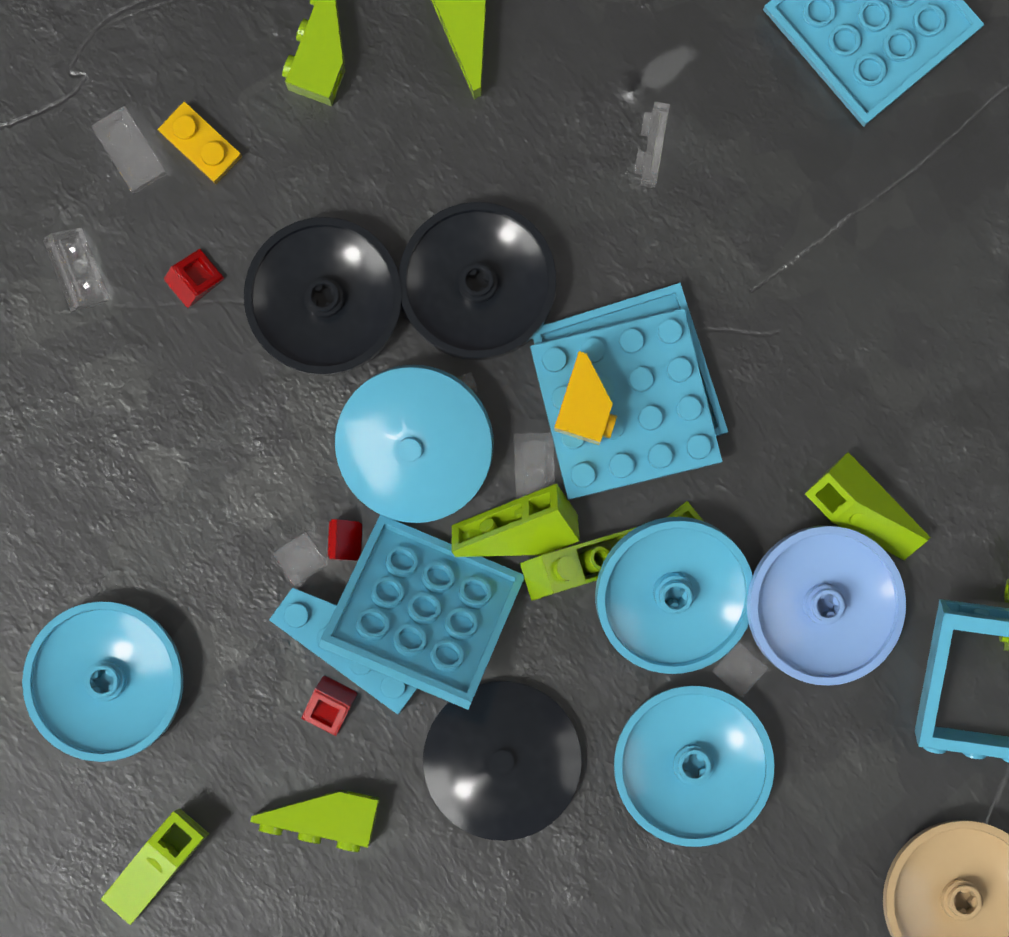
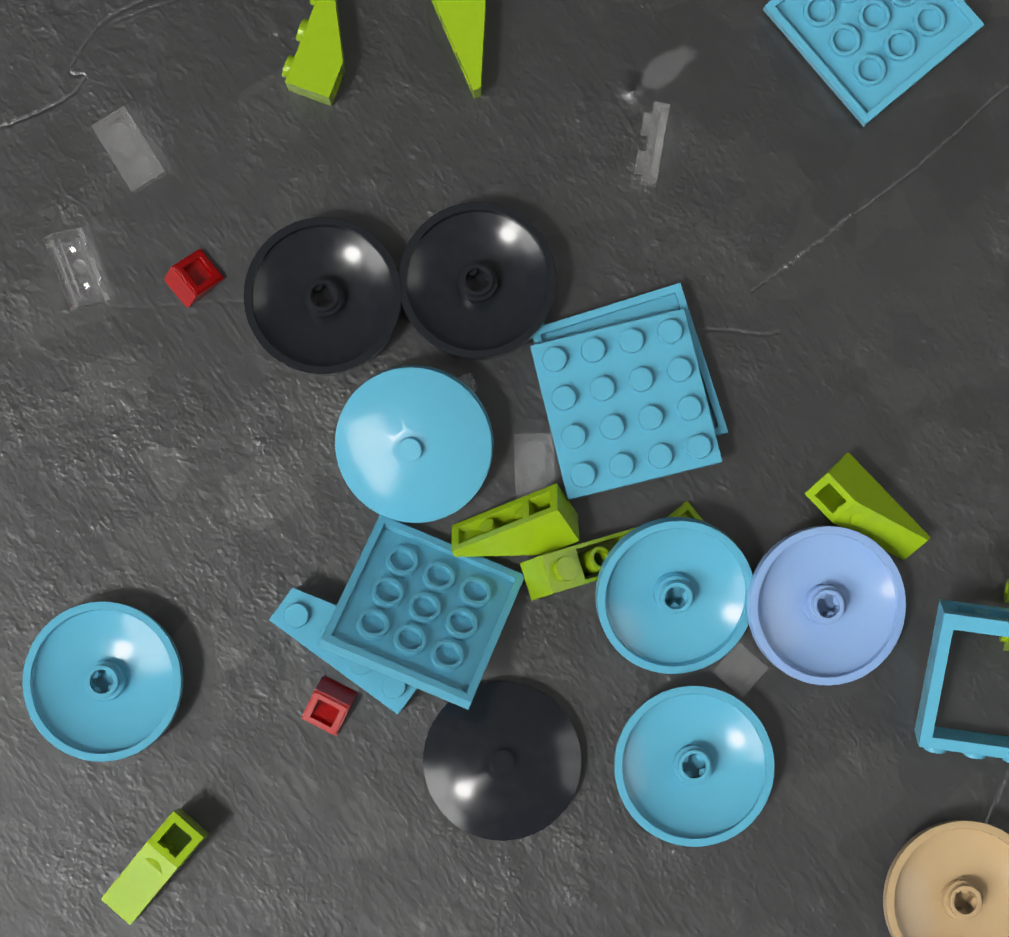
yellow plate [157,102,242,184] -> none
lime slope [250,789,380,852] -> none
clear plate [273,532,328,587] -> none
red slope [328,519,362,561] -> none
yellow slope [554,351,617,445] -> none

